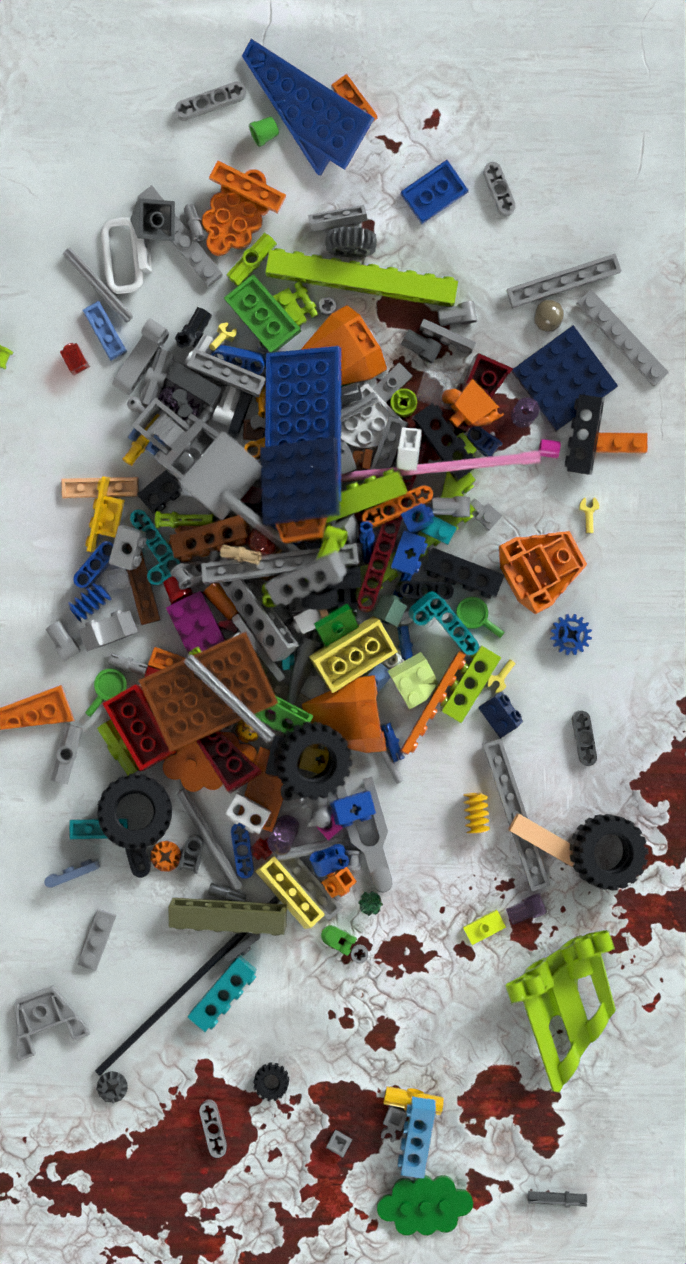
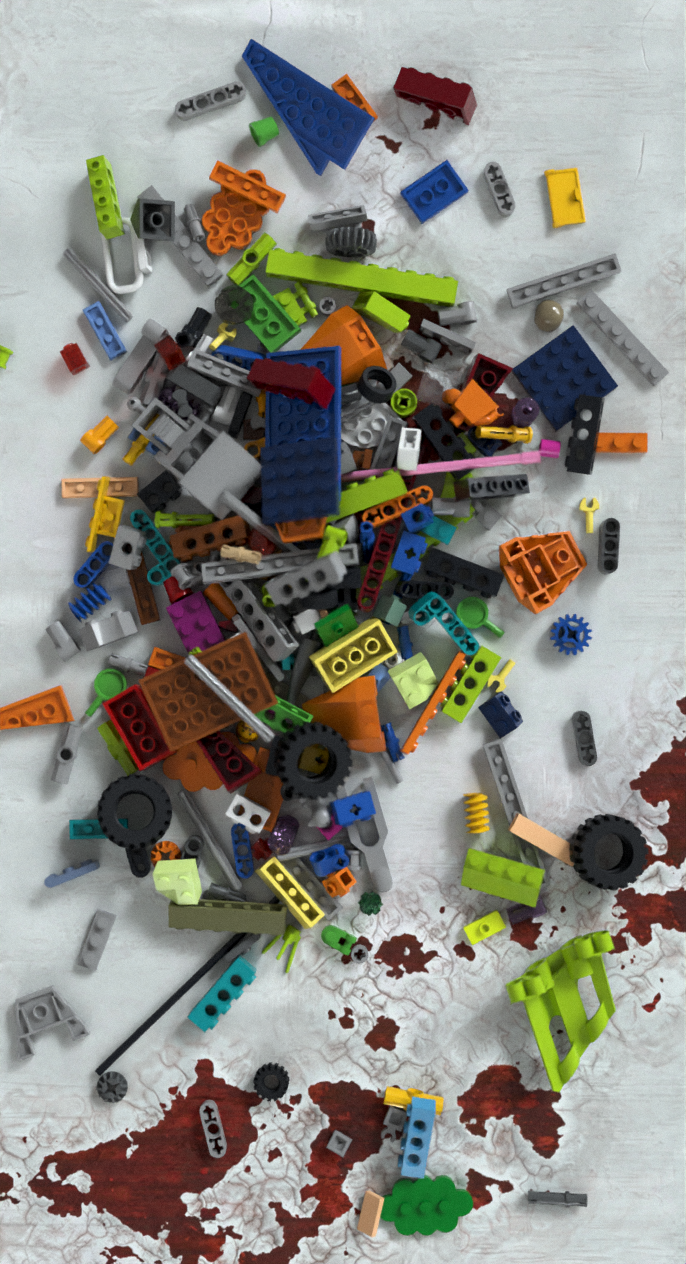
none -> light orange piece [80,416,119,454]
none -> lime brick [86,155,125,239]
none -> yellowish green slope [153,859,202,905]
none -> clear red brick [154,335,186,371]
none -> clear smoke plate [214,285,254,325]
none -> dark red wedge [246,358,335,409]
none -> lime plant [262,924,301,973]
none -> lime slope [352,291,411,333]
none -> black tyre [357,366,397,404]
none -> light nougat tile [357,1190,384,1237]
none -> dark red wedge [393,67,477,126]
none -> black brick [453,474,530,502]
none -> lime slope [461,848,546,908]
none -> yellow pin [475,425,533,444]
none -> yellow door [544,168,586,228]
none -> dark grey beam [598,518,620,575]

